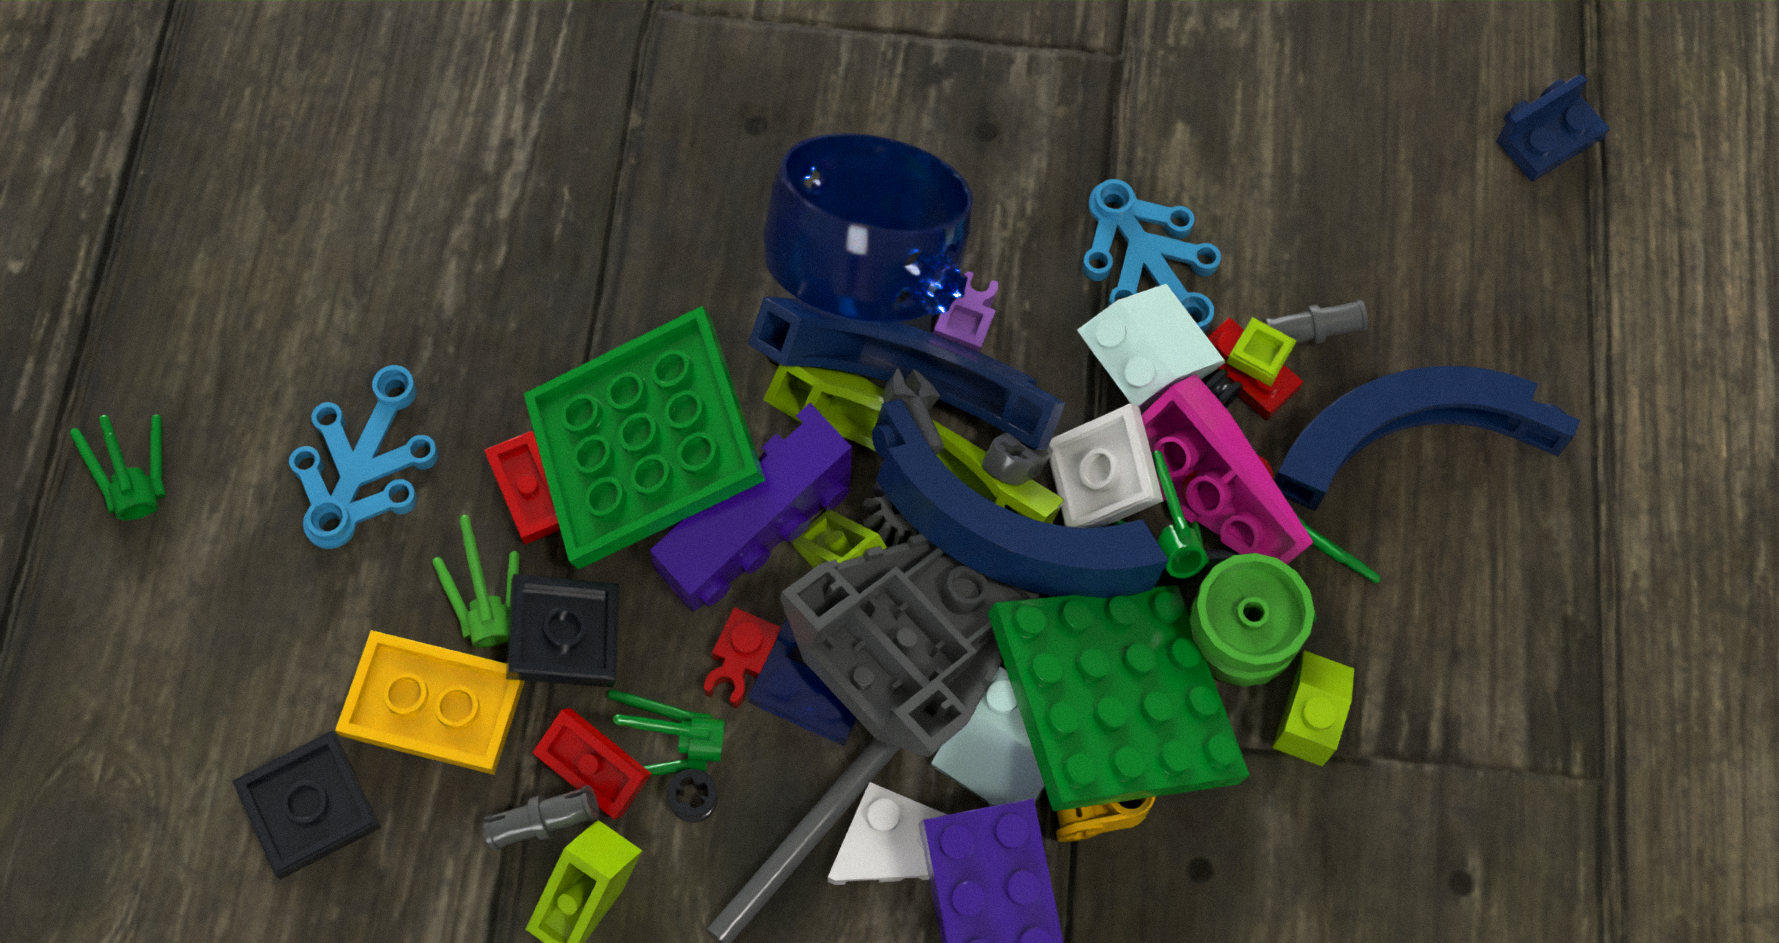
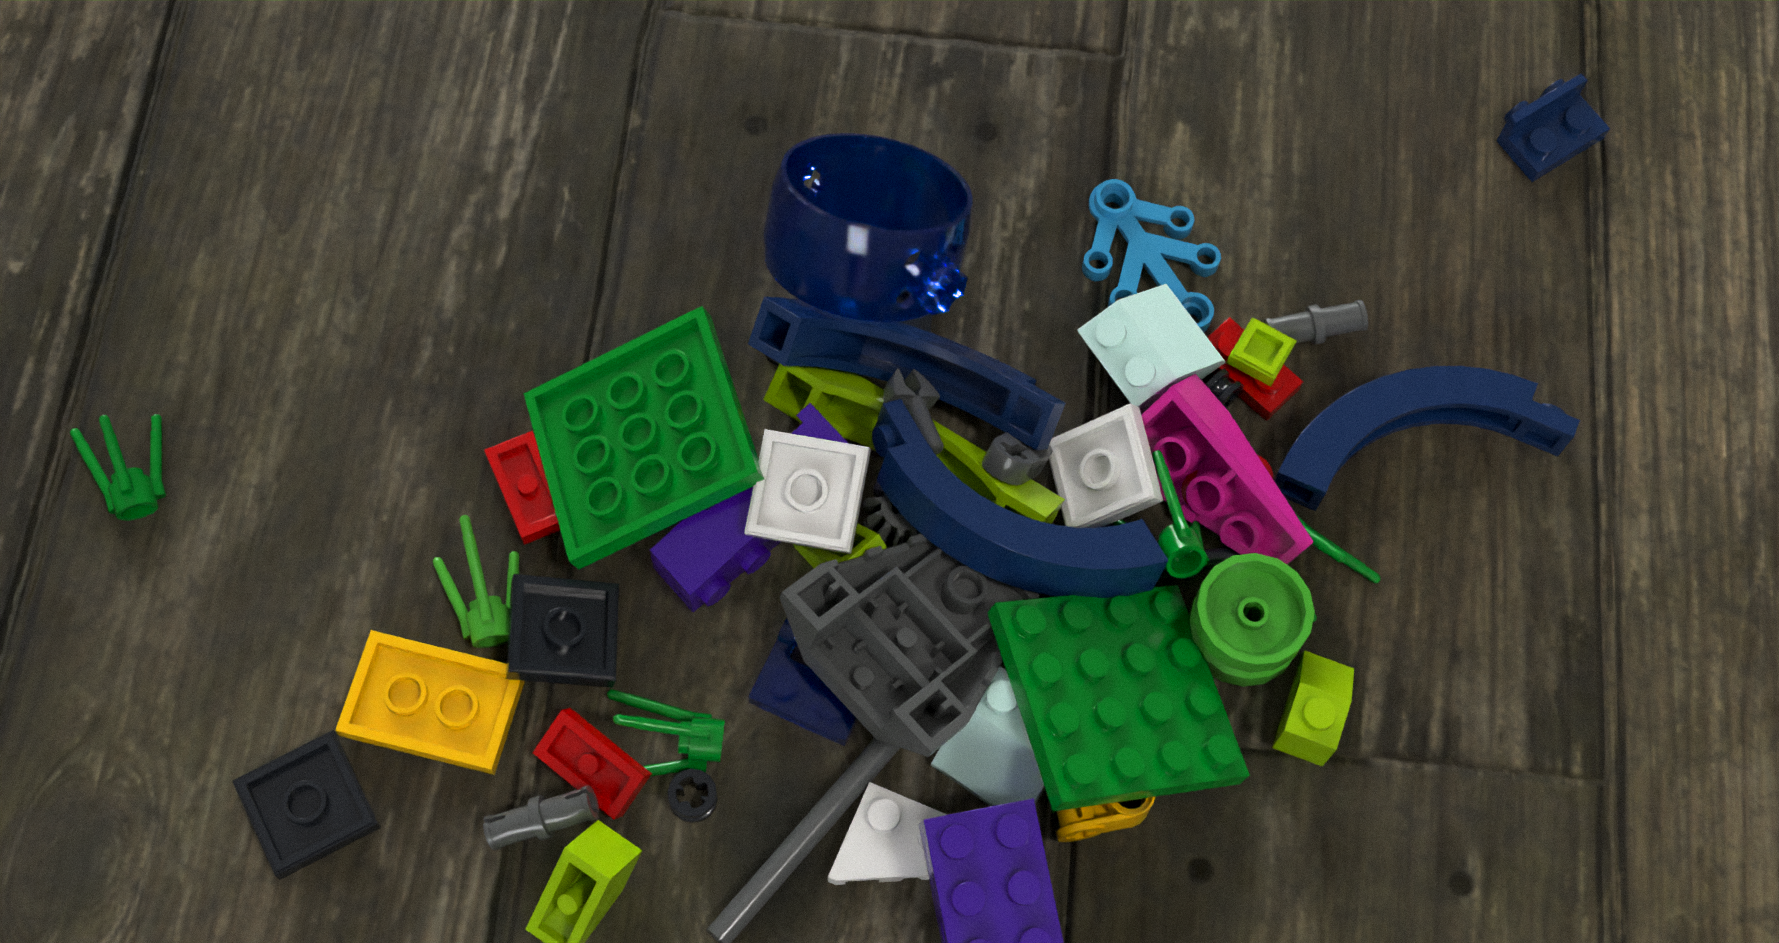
dark azure plant [289,365,439,549] -> none
red plate [704,607,782,709] -> none
medium lavender plate [933,271,998,352] -> none
none -> white tile [744,429,871,554]

